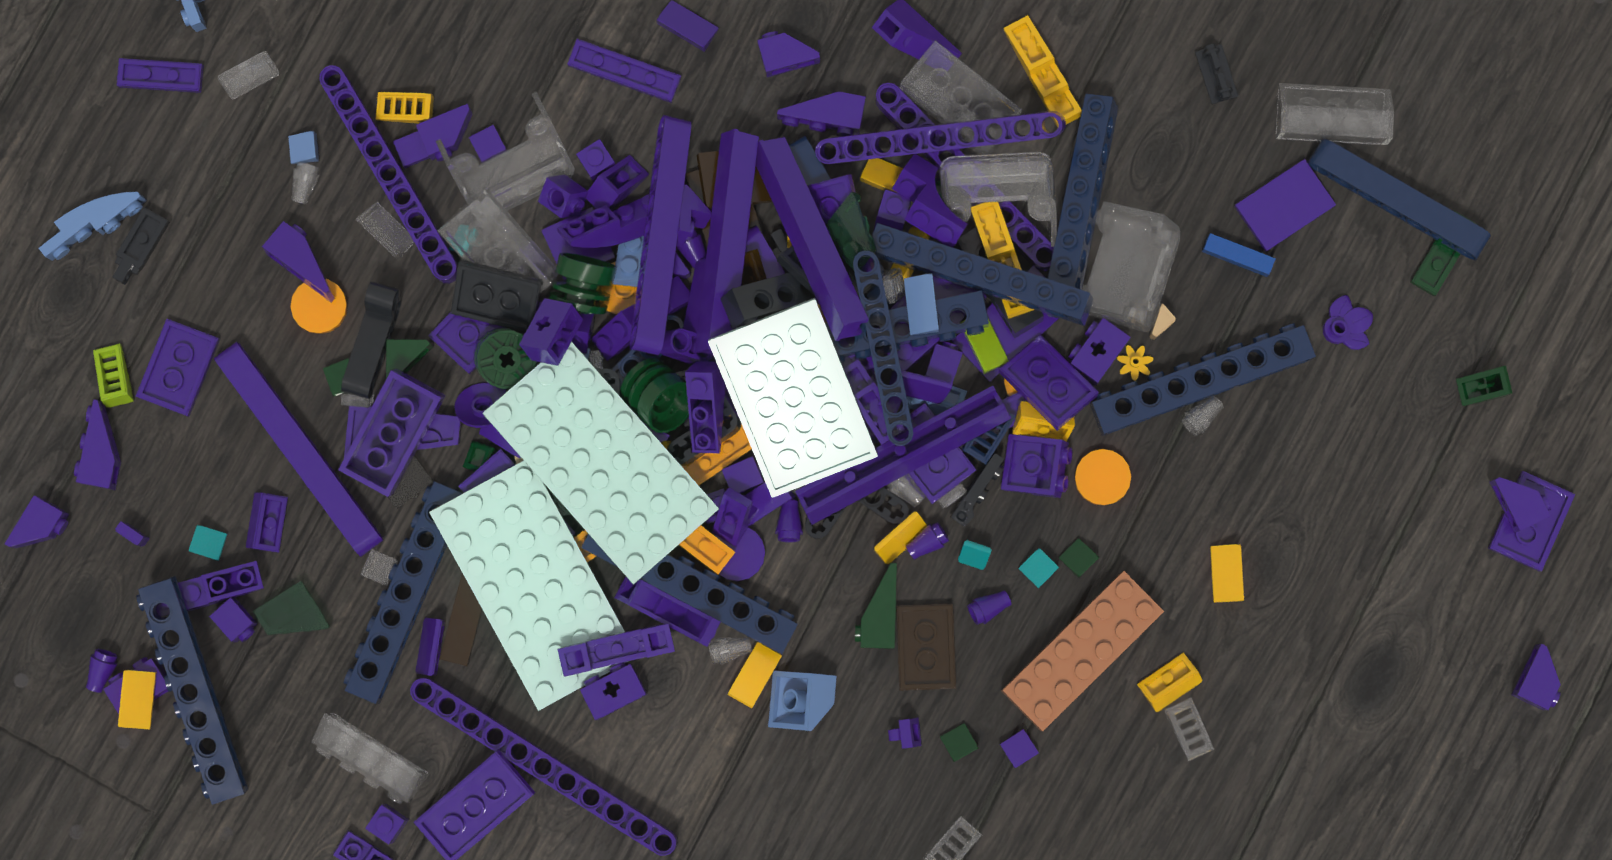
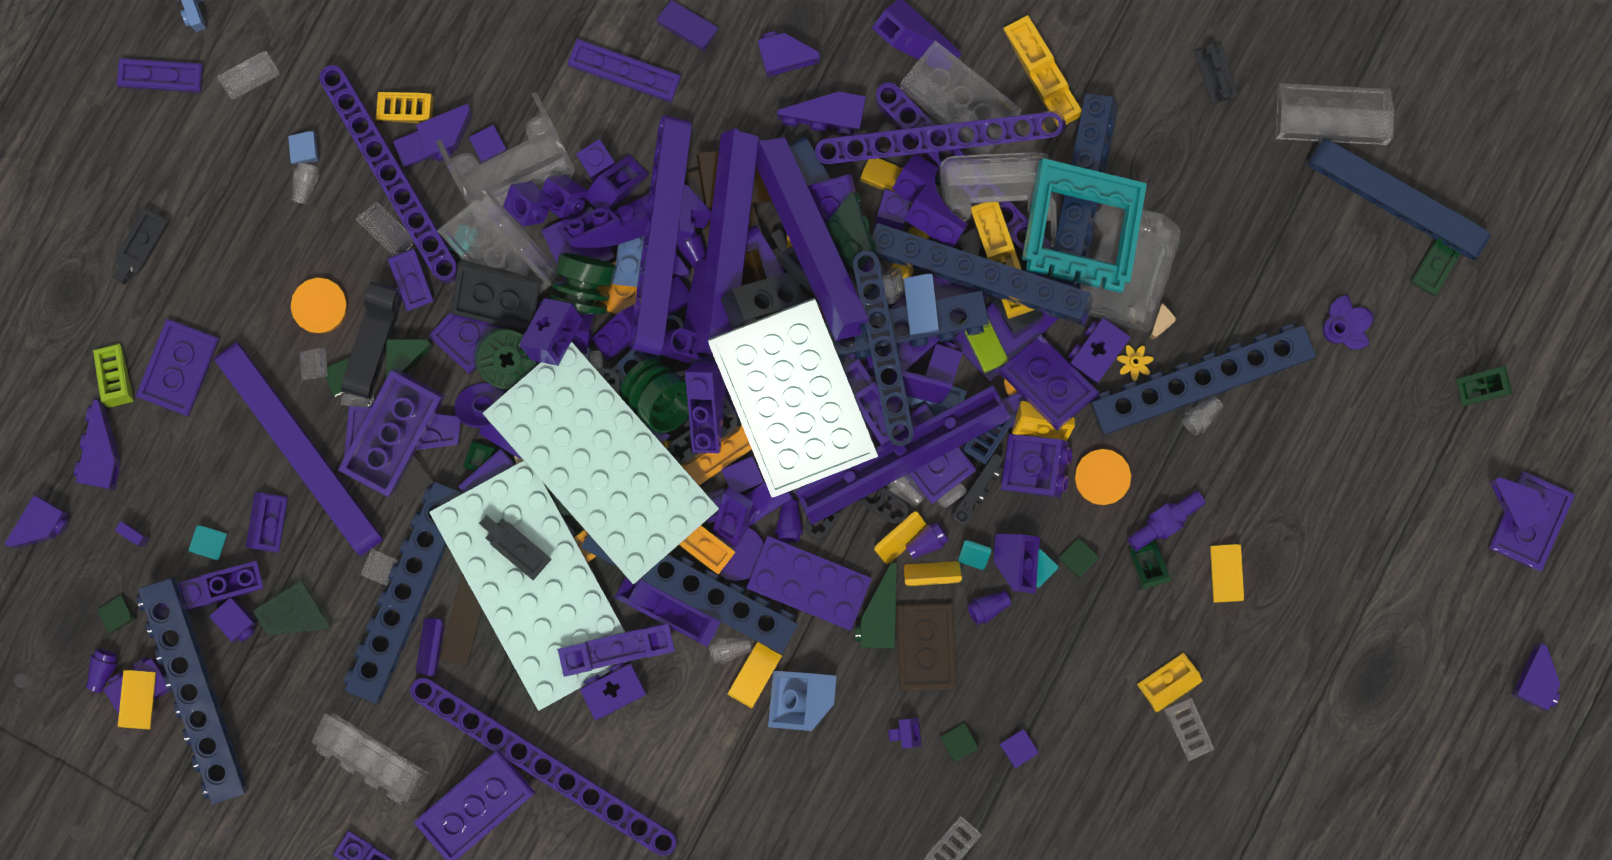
medium blue slope [39,192,147,261] -> none
dark purple slope [262,221,335,303] -> none
dark purple brick [365,804,409,845] -> none
nougat brick [1001,571,1164,731] -> none
blue piece [1202,233,1276,277] -> none
dark purple tile [1234,159,1336,252] -> none
none -> dark green slope [97,595,137,634]
none -> clear tile [300,348,328,380]
none -> dark purple plate [387,248,433,311]
none -> black hinge [479,514,552,581]
none -> dark purple brick [503,181,552,227]
none -> dark purple plate [746,536,872,631]
none -> yellow slope [903,561,962,586]
none -> dark purple slope [994,534,1040,594]
none -> teal hinge [1022,158,1147,293]
none -> dark purple pin [1127,491,1206,552]
none -> dark green slope [1128,541,1171,590]

